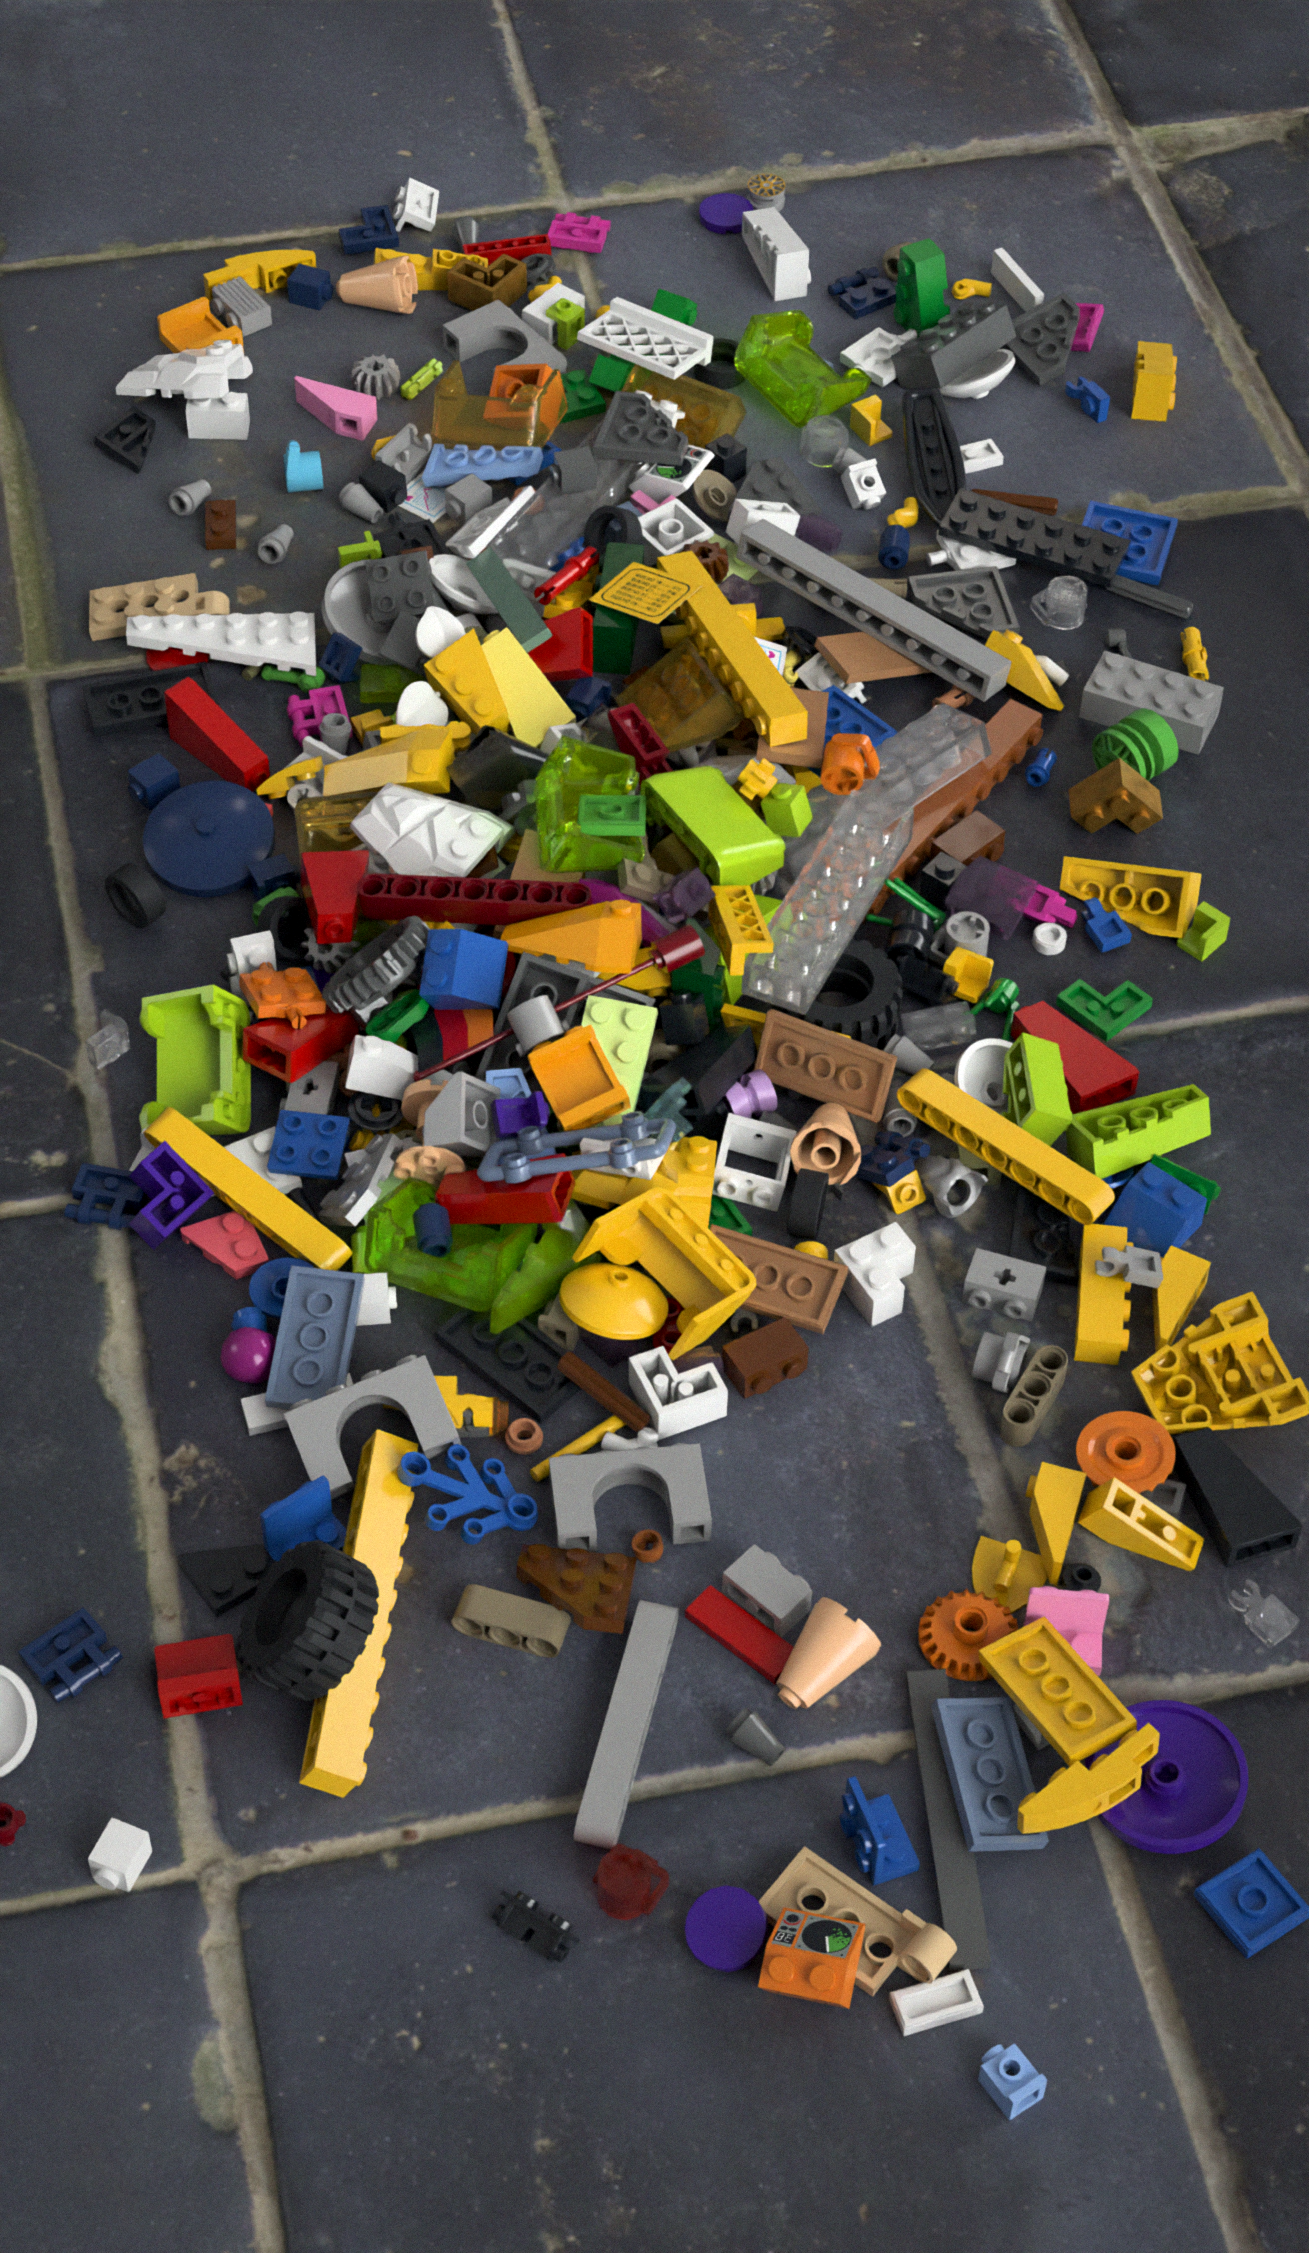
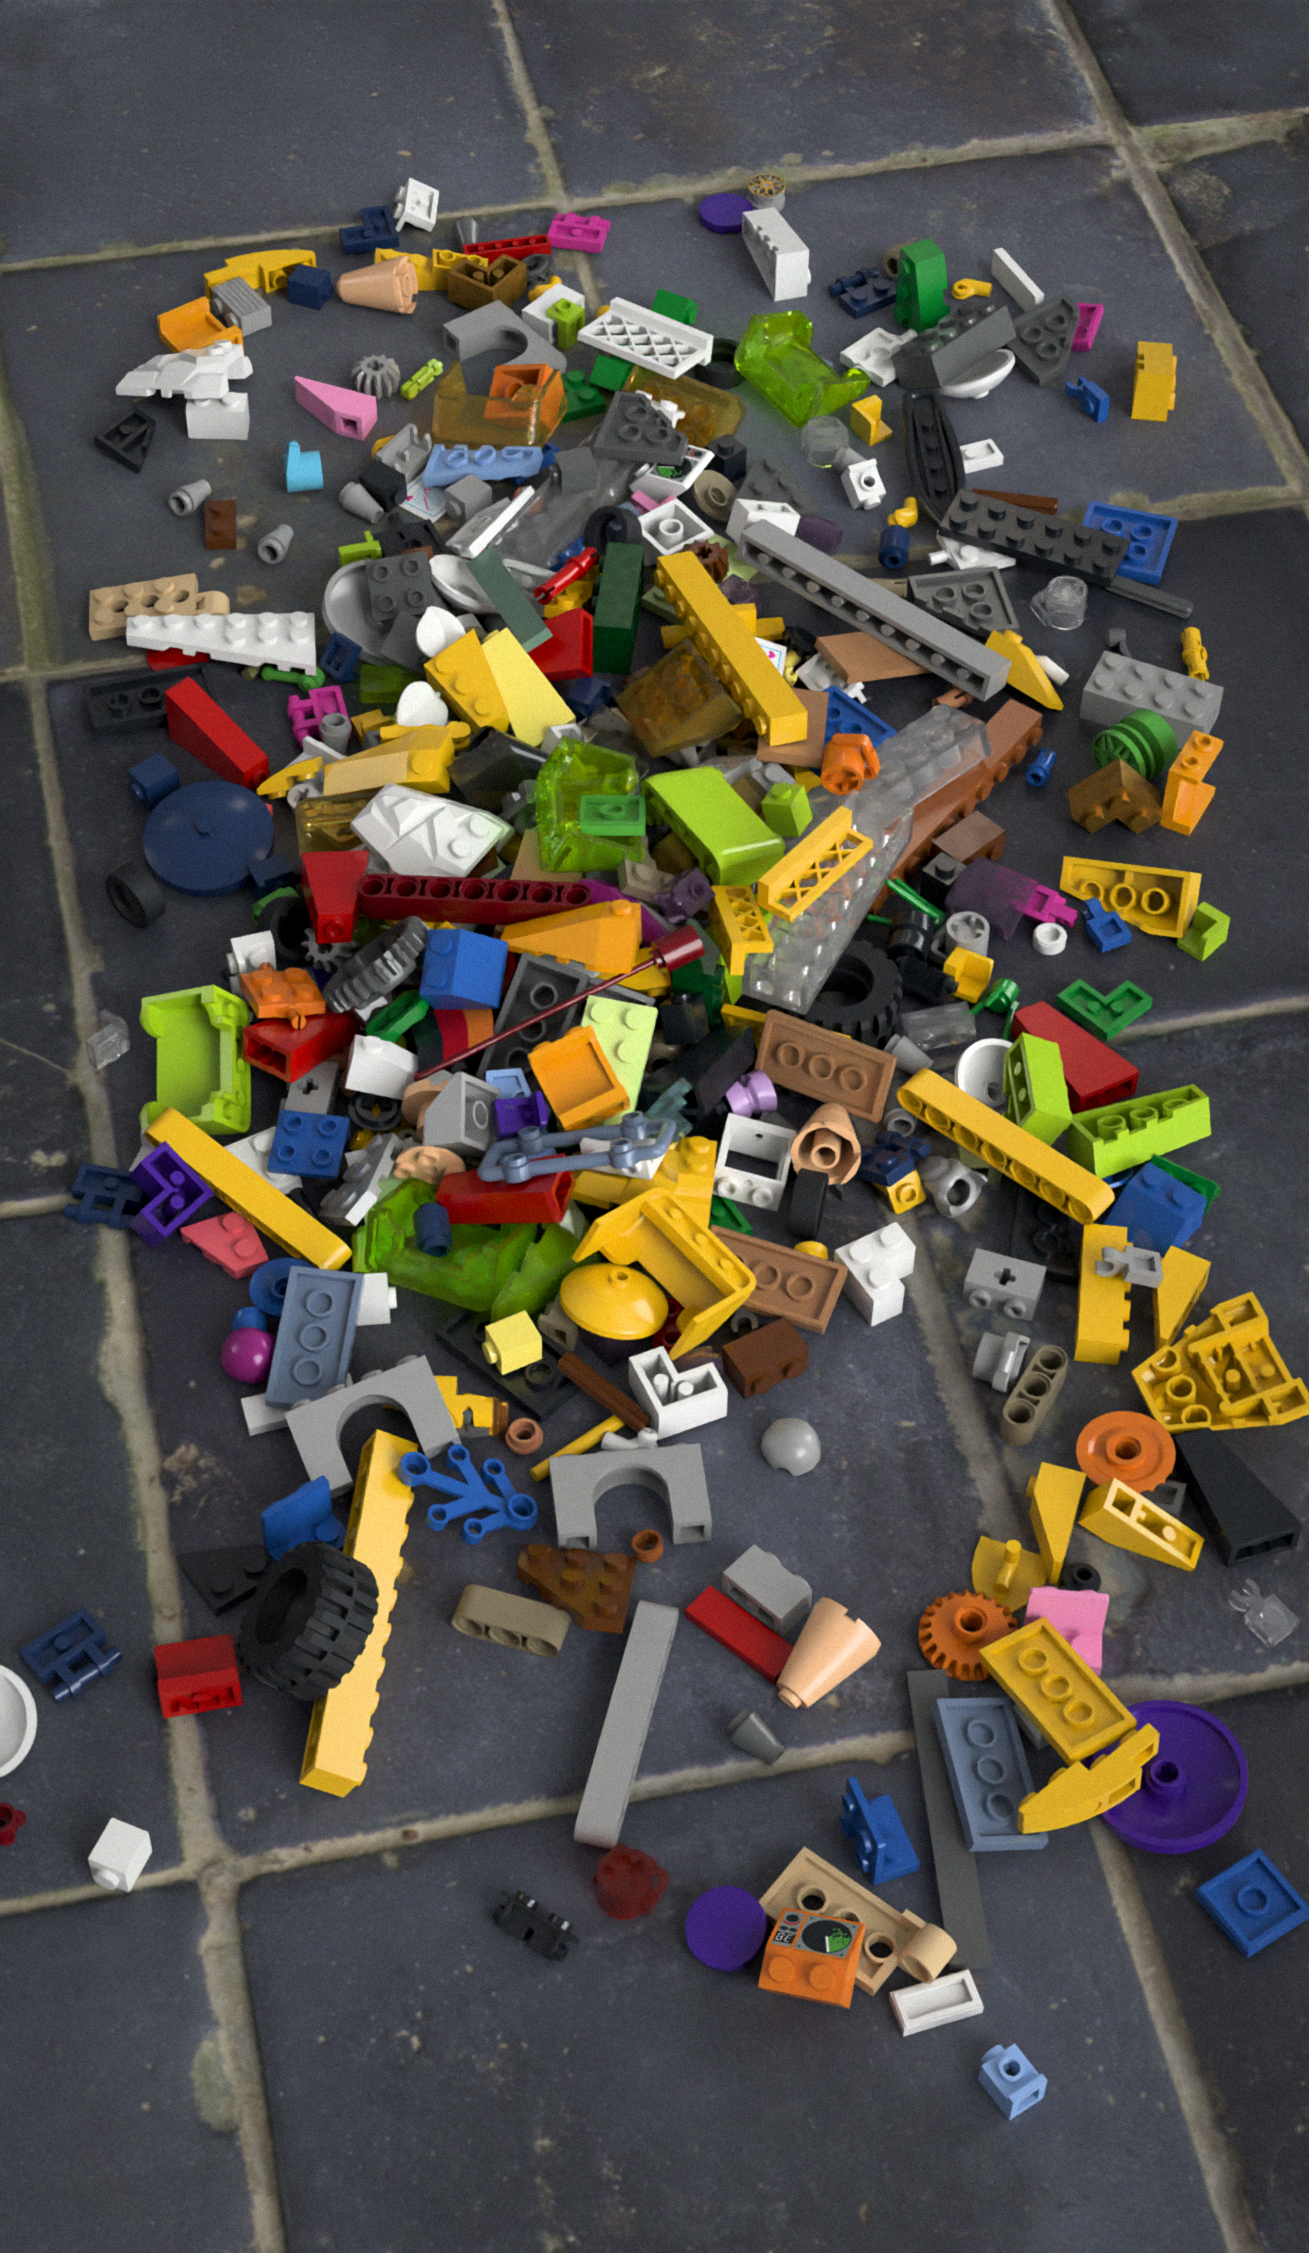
light grey piece [506,995,571,1057] -> none
yellow sticker [589,562,703,624] -> none
dark red slope [607,703,673,834] -> none
yellow gear [737,758,778,800] -> none
none -> light yellow brick [482,1310,542,1375]
none -> yellow fence [757,805,873,923]
none -> light grey hair [761,1417,821,1476]
none -> light orange panel [1159,730,1224,836]

